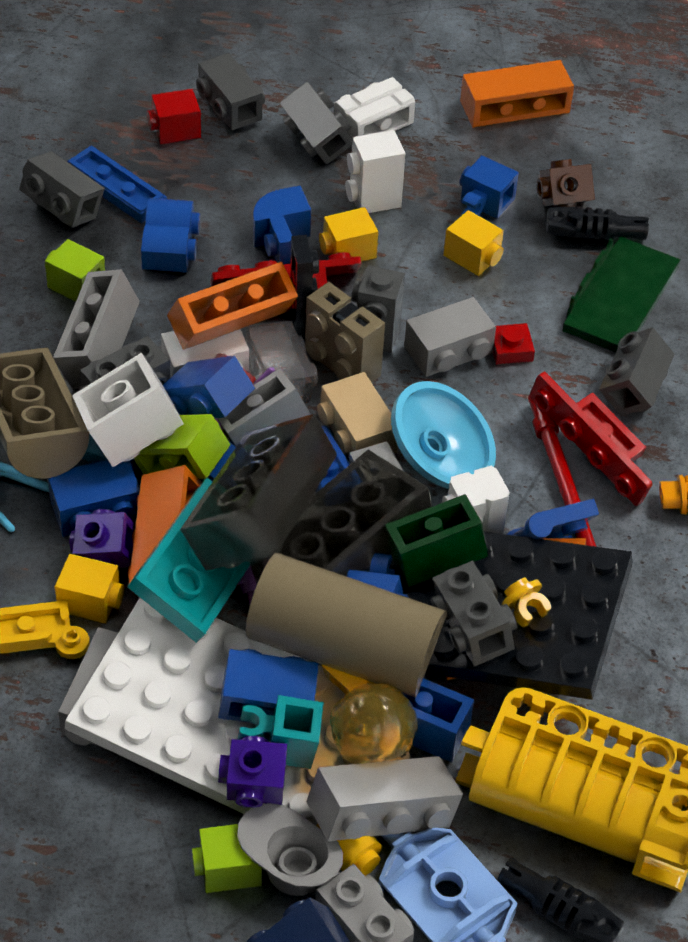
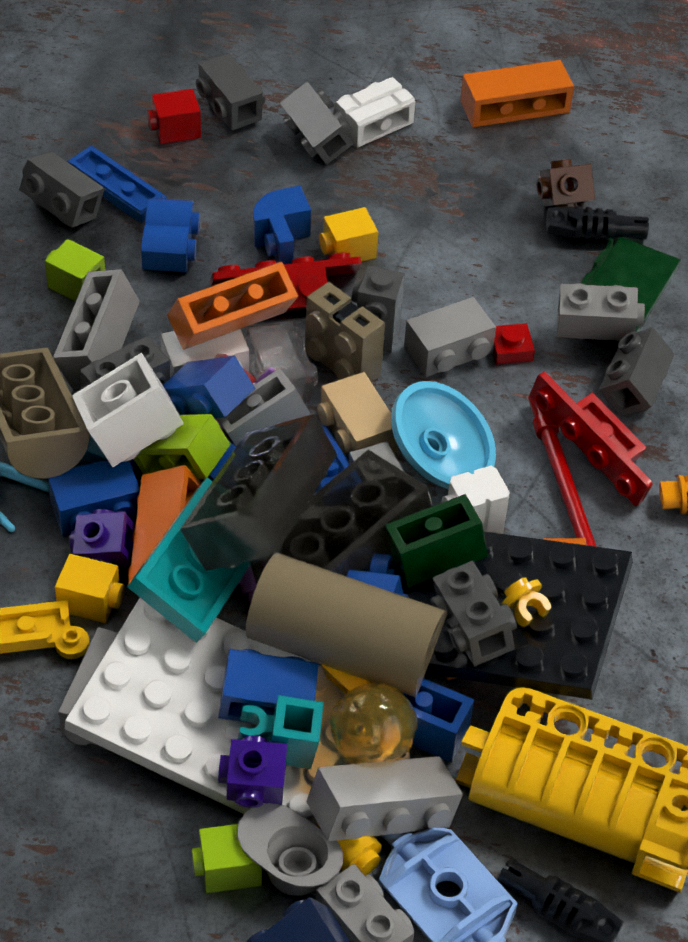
black plate [289,235,319,345] -> none
white brick [345,130,406,213] -> none
yellow brick [443,210,504,276] -> none
blue brick [459,155,519,219] -> none
blue plate [507,498,599,539] -> none
none -> light grey brick [557,283,645,341]

